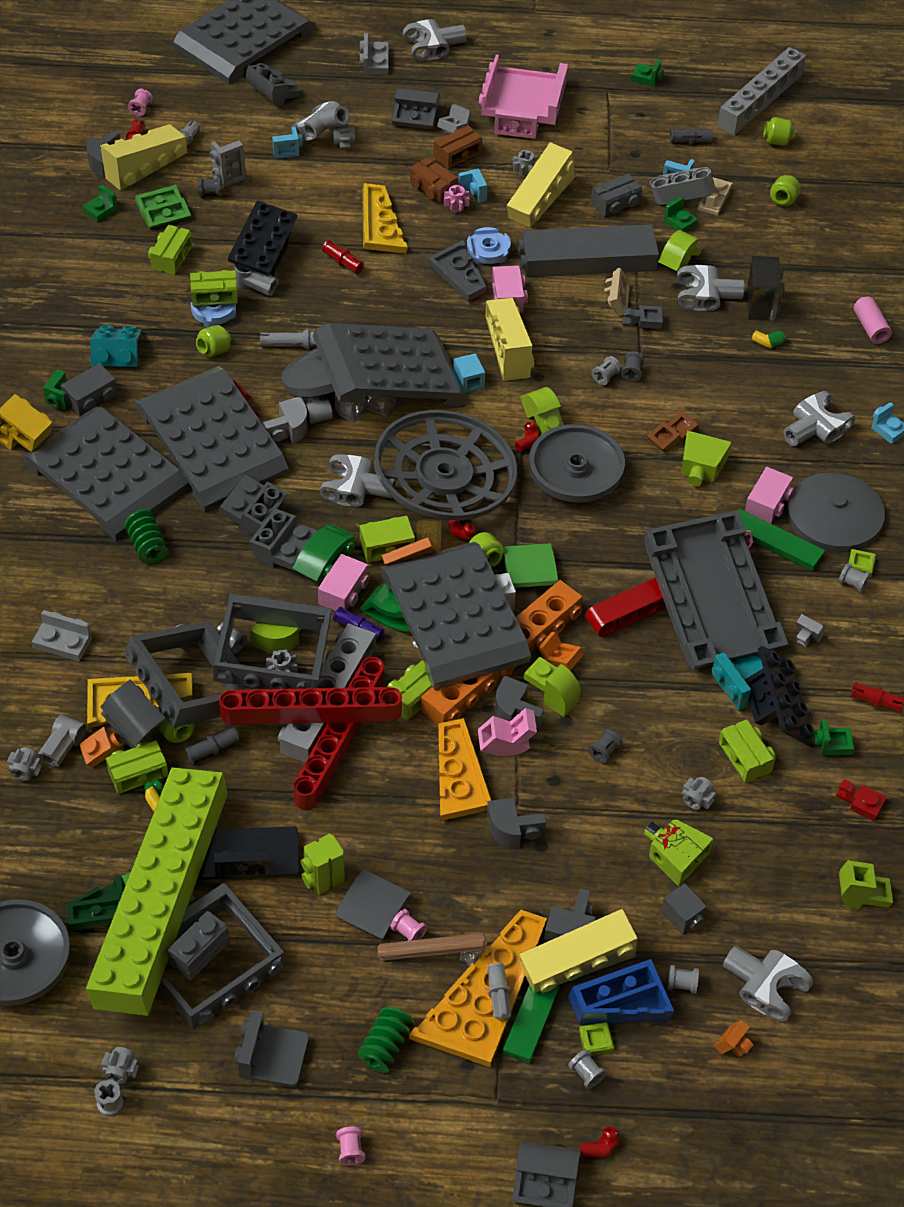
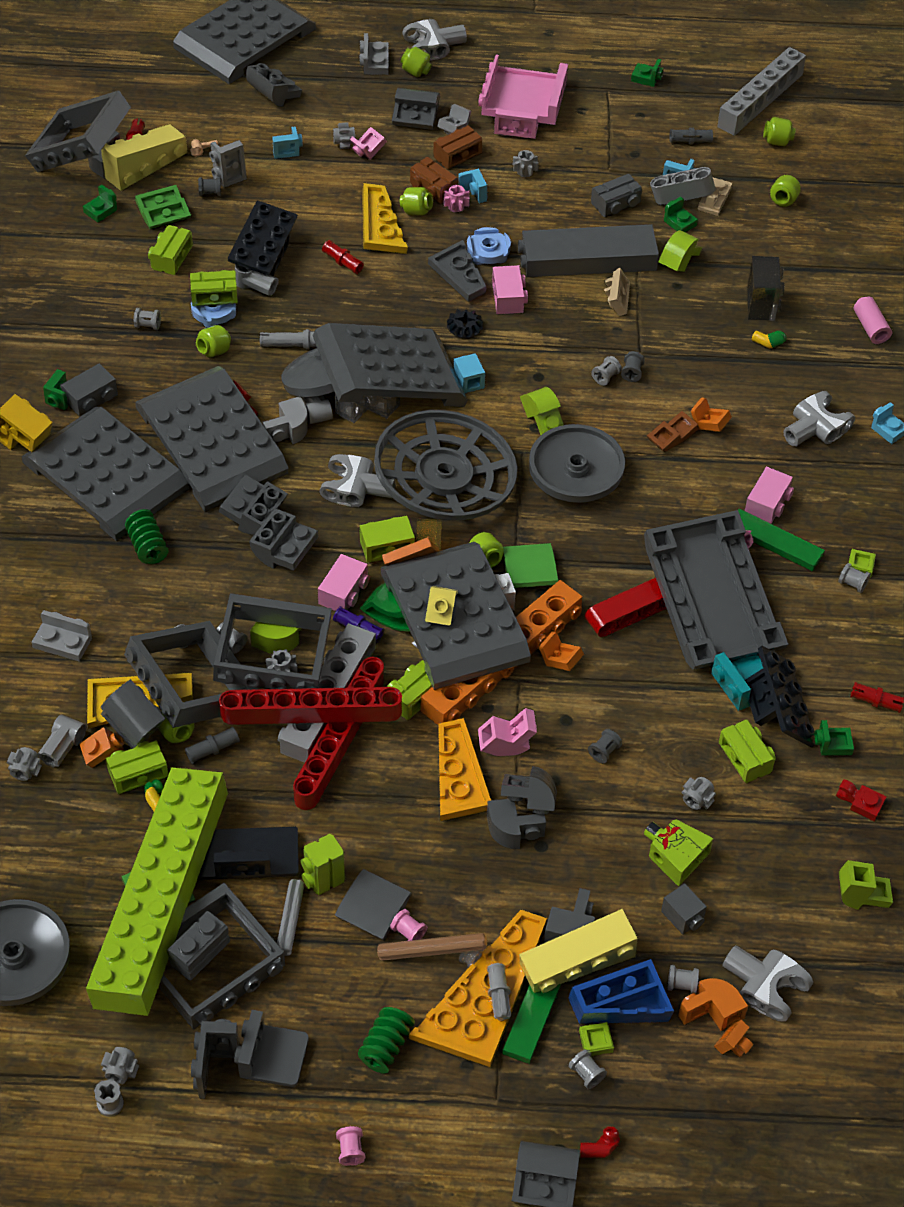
dark green wing [67,876,123,931] -> none
teal bracket [90,325,142,367] -> none
bright pink bush [128,89,153,117] -> none
light grey pin [179,121,200,145] -> none
light grey connector [292,101,349,141] -> none
green brick [292,523,356,581] -> none
red arm [447,520,476,541] -> none
light yellow wedge [485,298,534,381] -> none
dark grey brick [495,676,544,731] -> none
light yellow wedge [507,142,575,228] -> none
red arm [515,421,540,452] -> none
lime brick [524,657,580,717] -> none
dark grey plate [622,305,663,329] -> none
light grey connector [677,265,744,311] -> none
lime torso [681,431,731,486] -> none
dark grey dish [787,473,885,552] -> none
light grey tile [796,614,824,648] -> none
none -> dark grey window [25,90,131,172]
none -> light grey bush [134,308,161,330]
none -> light nougat hand [190,139,218,157]
none -> dark grey bracket [191,1019,240,1099]
none -> light grey axle [277,879,304,956]
none -> bright pink bracket [350,127,387,160]
none -> lime head [400,46,432,77]
none -> lime head [400,187,433,215]
none -> light yellow bracket [425,586,458,626]
none -> black gear [447,308,483,338]
none -> dark grey brick [501,766,557,814]
none -> orange brick [678,978,748,1031]
none -> orange bracket [691,398,732,432]

